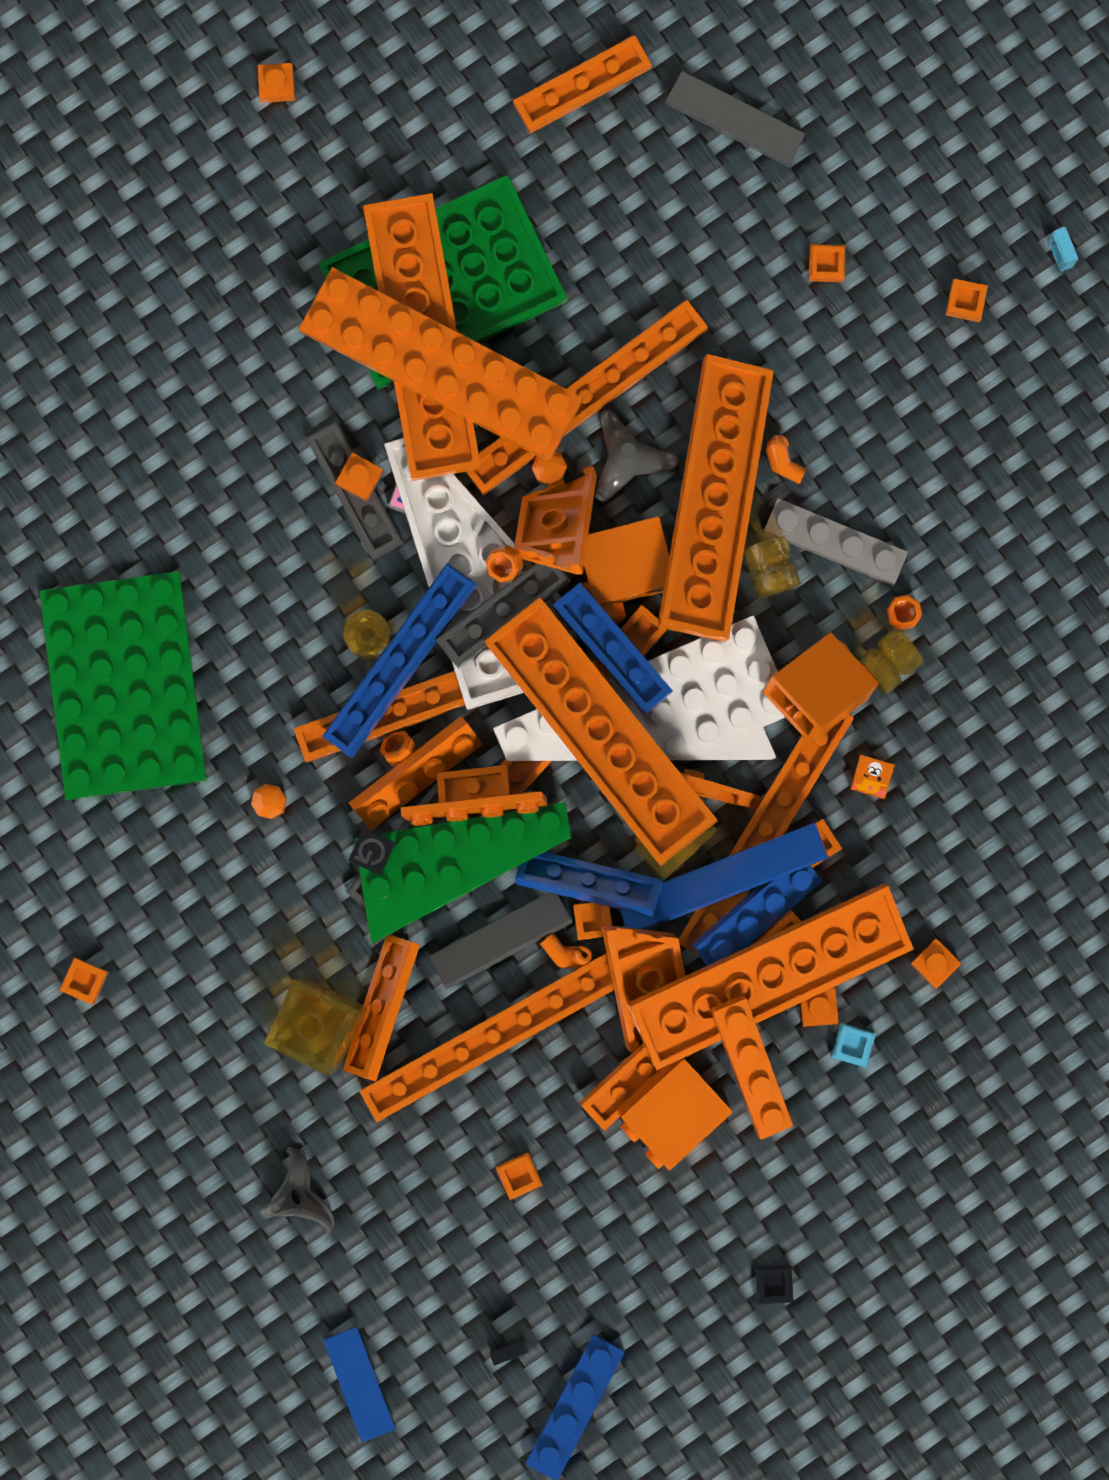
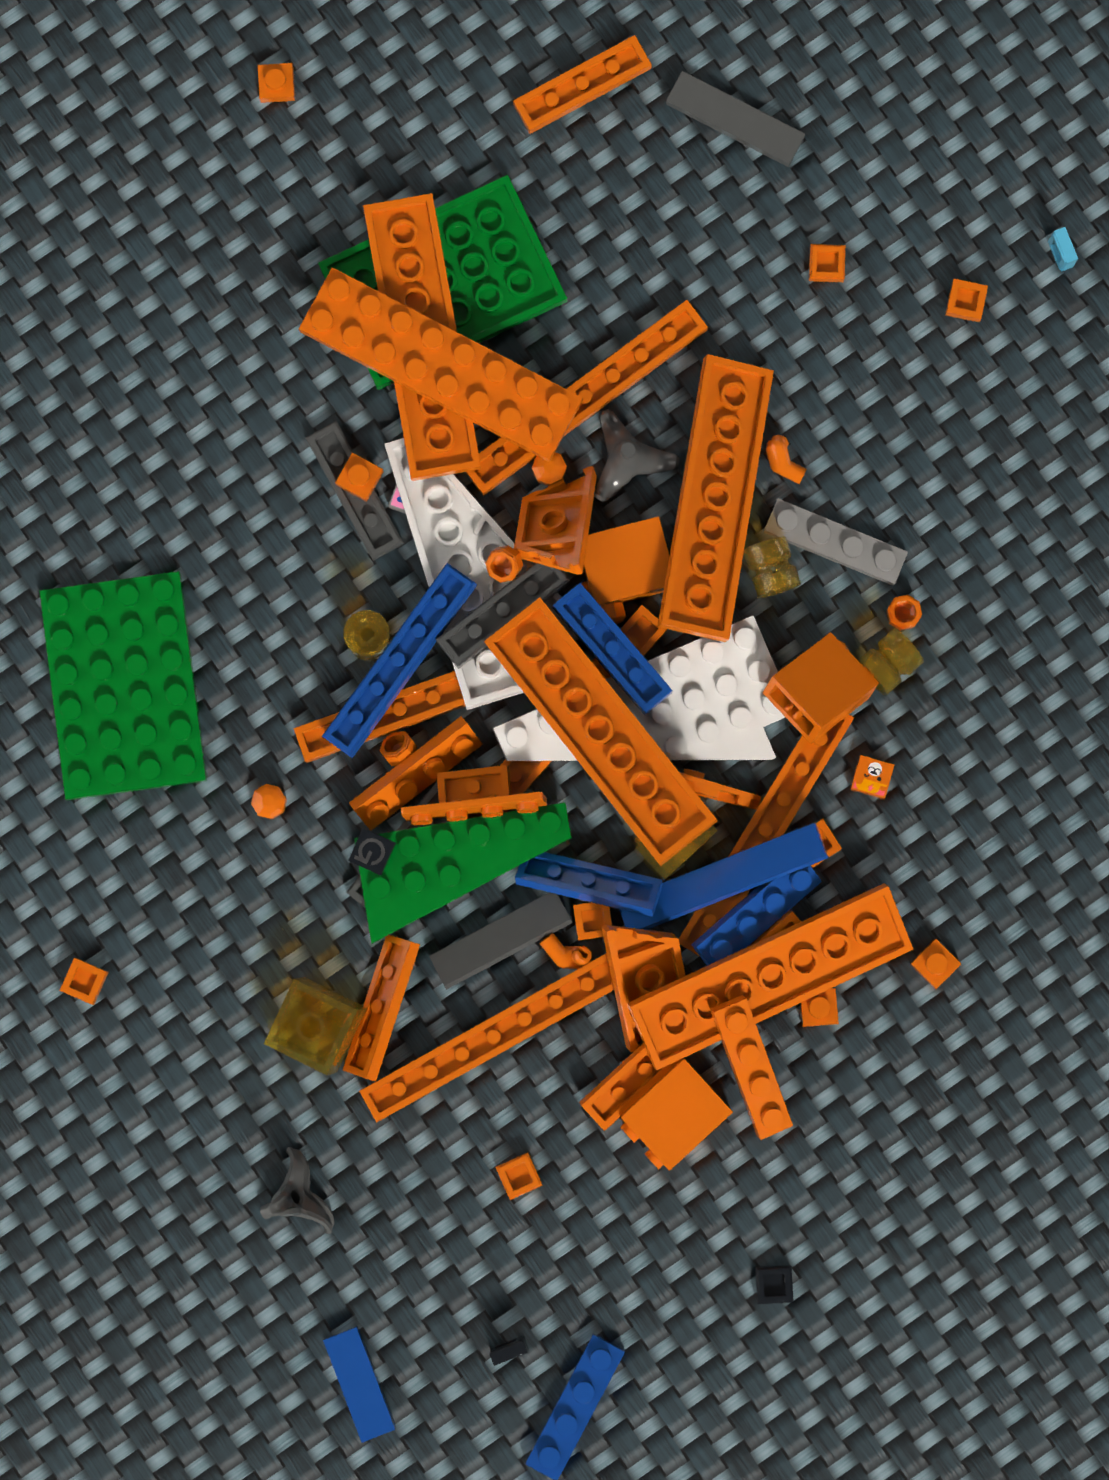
medium azure tile [831,1023,876,1068] -> none

